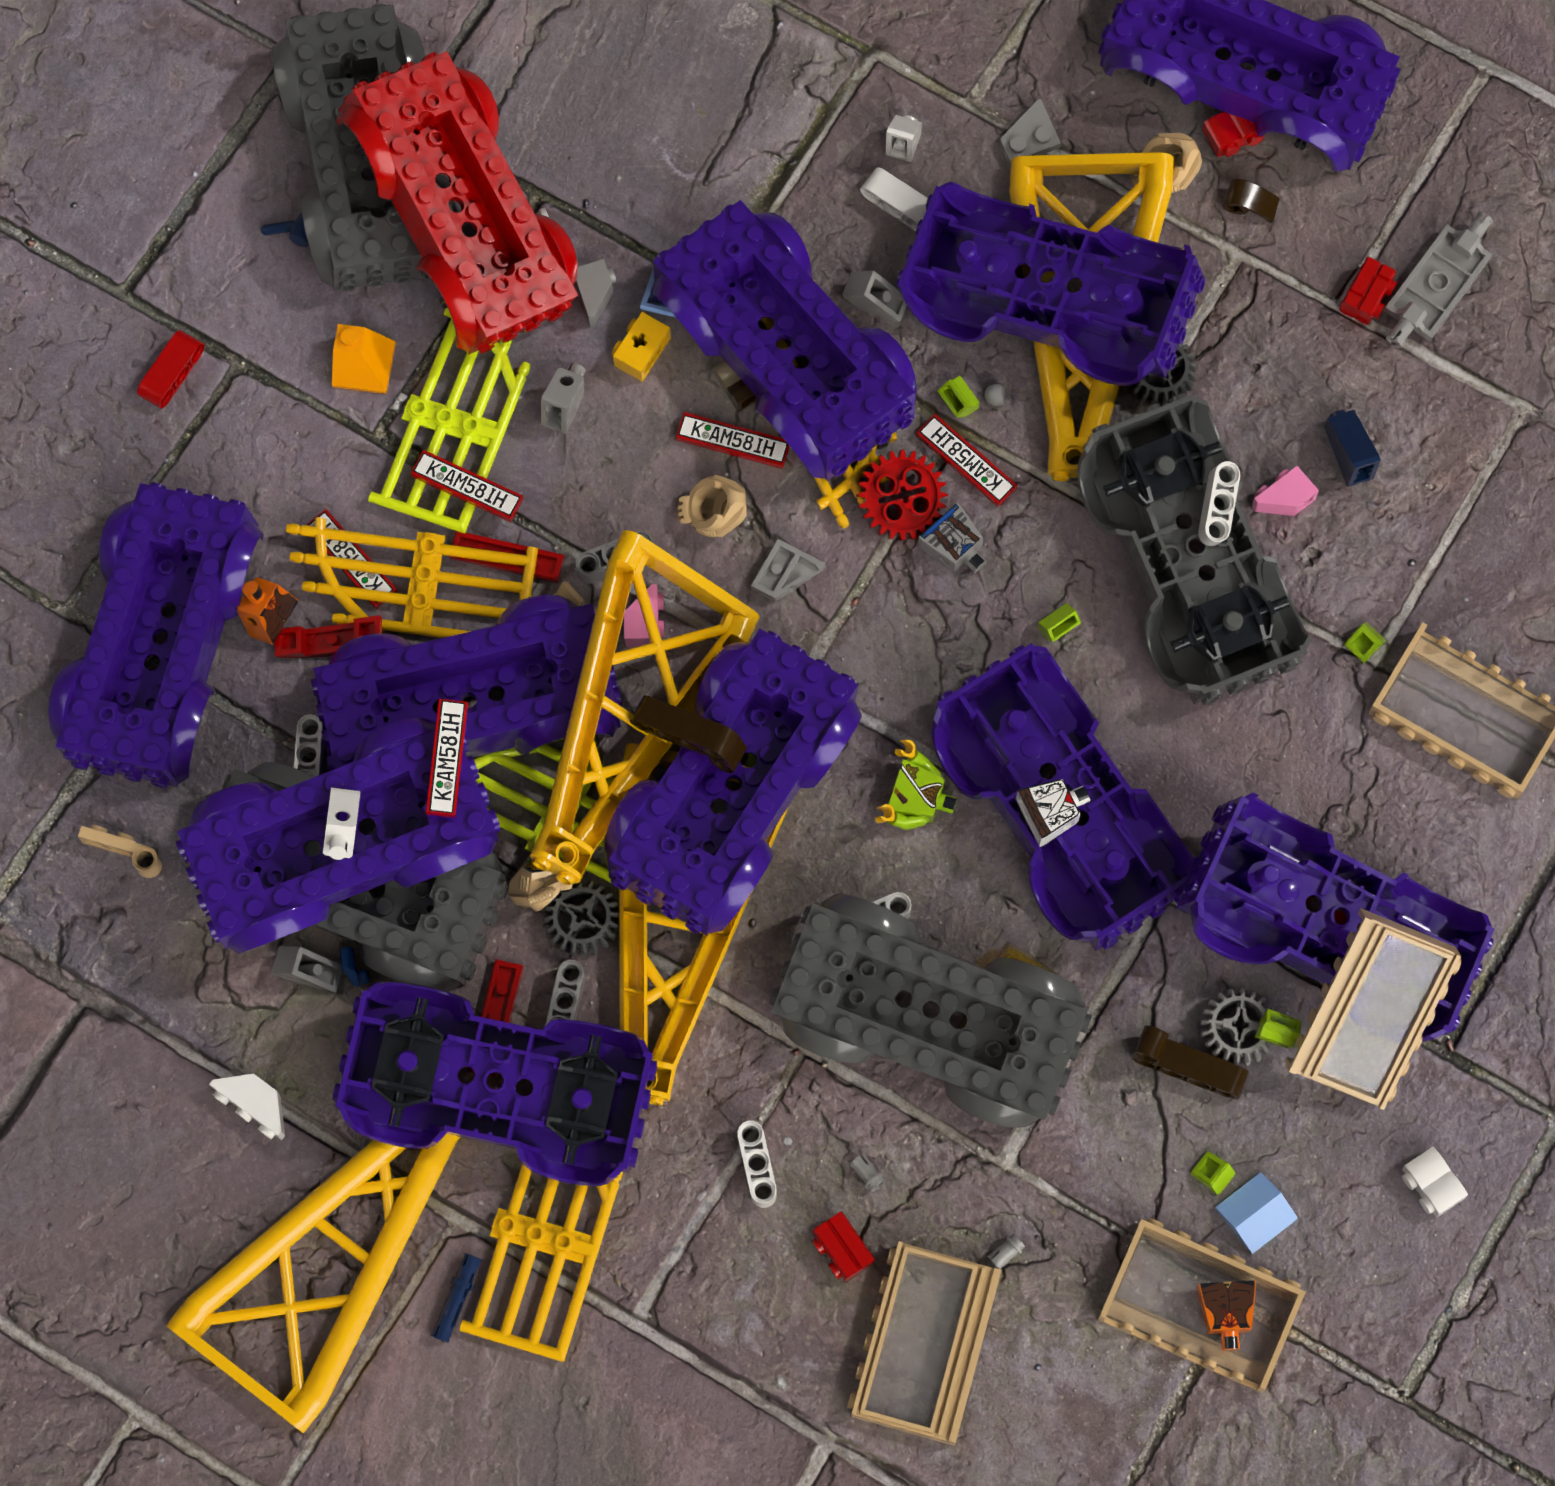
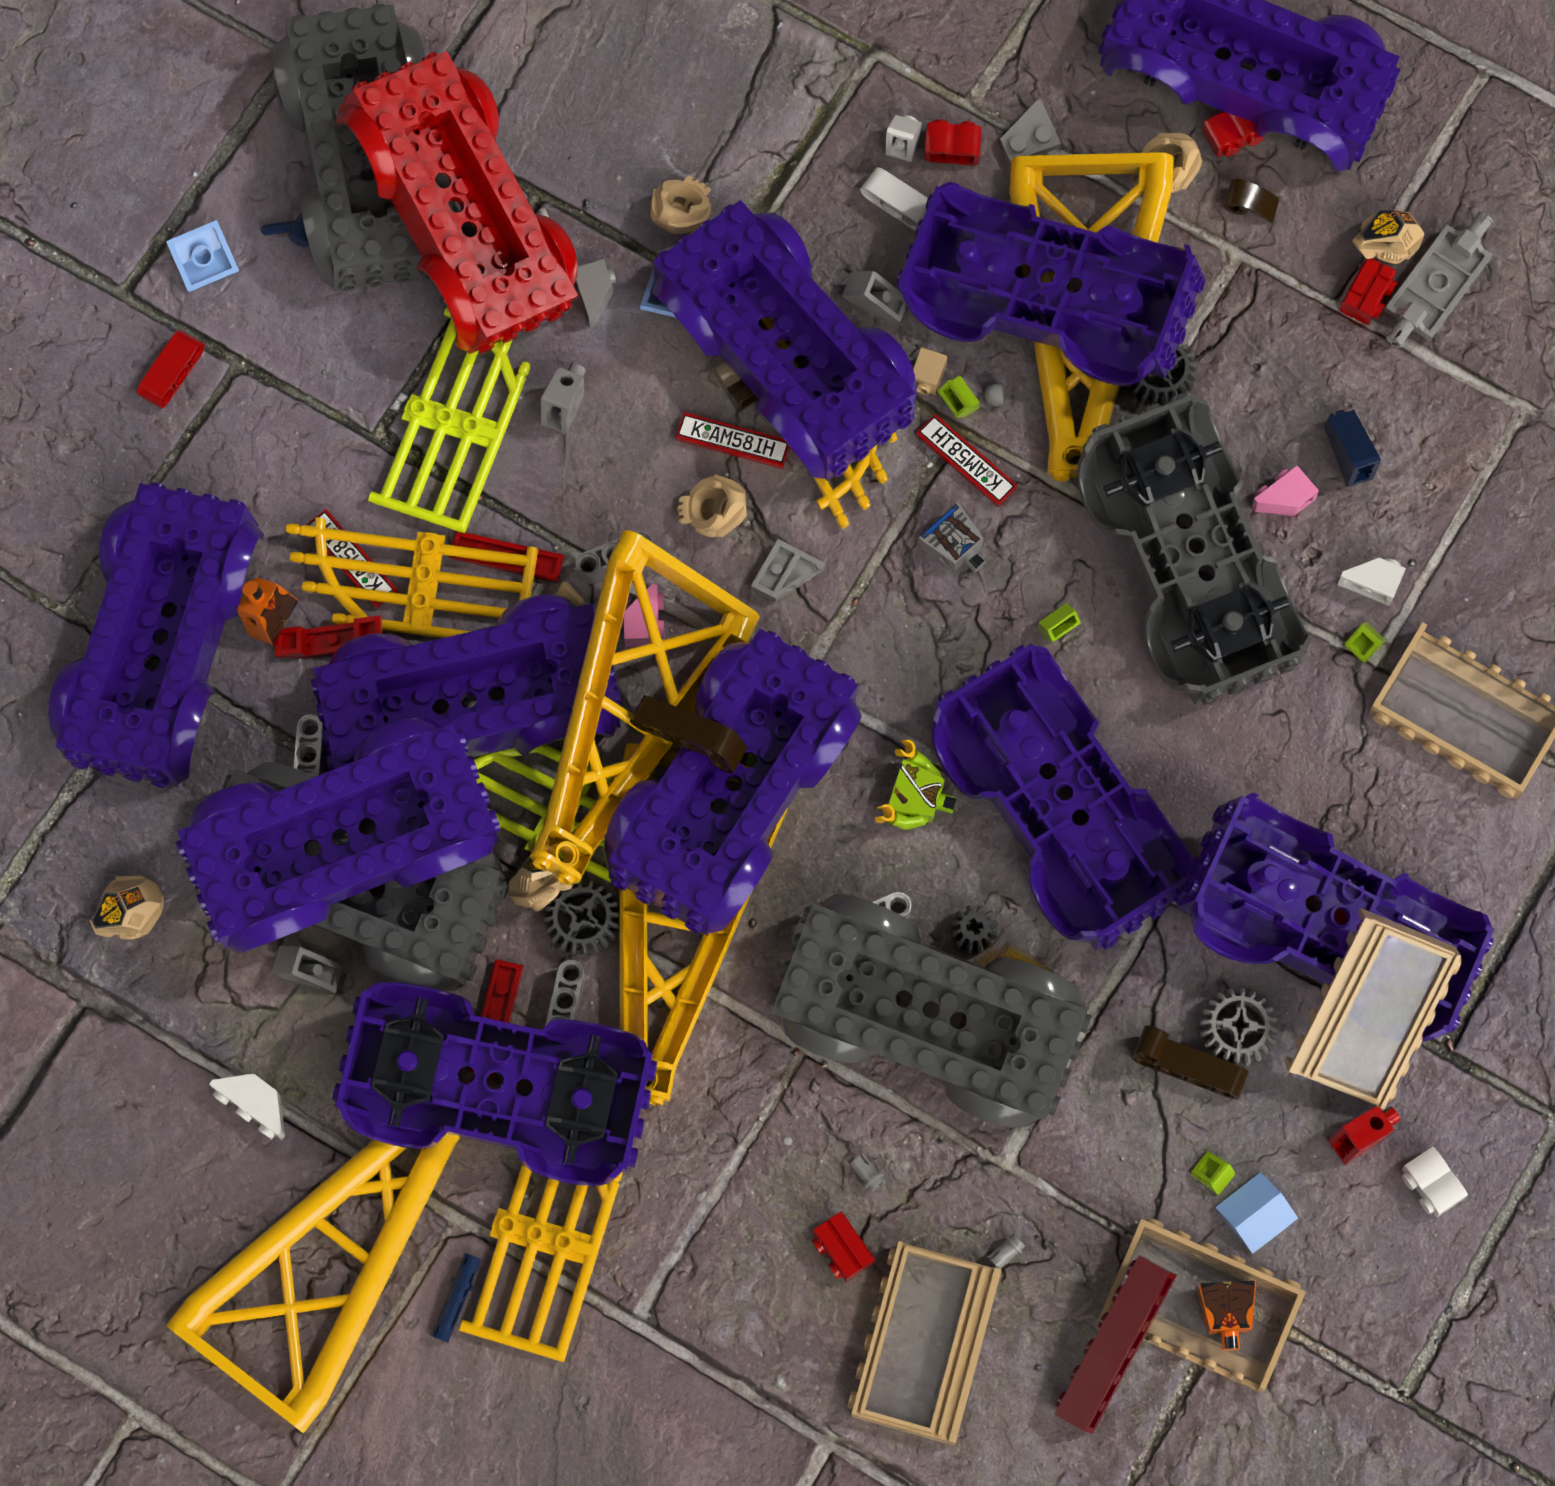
tan plate [78,825,162,878] -> none
white torso [323,788,360,860] -> none
light orange slope [332,324,396,394] -> none
blue arm [339,946,370,987] -> none
tile [411,450,524,523] -> none
tile [426,699,468,818] -> none
yellow brick [612,312,671,382] -> none
white beam [737,1121,777,1208] -> none
red gear [856,449,948,541] -> none
torso [1016,779,1090,847] -> none
white beam [1198,461,1240,546] -> none
lime piece [1255,1009,1301,1049] -> none
none -> tan helmet [89,876,164,940]
none -> light blue slope [166,220,239,292]
none -> tan helmet [650,176,711,235]
none -> tan brick [913,347,948,395]
none -> red brick [924,119,982,166]
none -> dark grey gear [950,905,999,954]
none -> dark red brick [1055,1255,1177,1434]
none -> red torso [1328,1106,1400,1165]
none -> white slope [1337,558,1406,606]
none -> tan helmet [1352,209,1424,264]

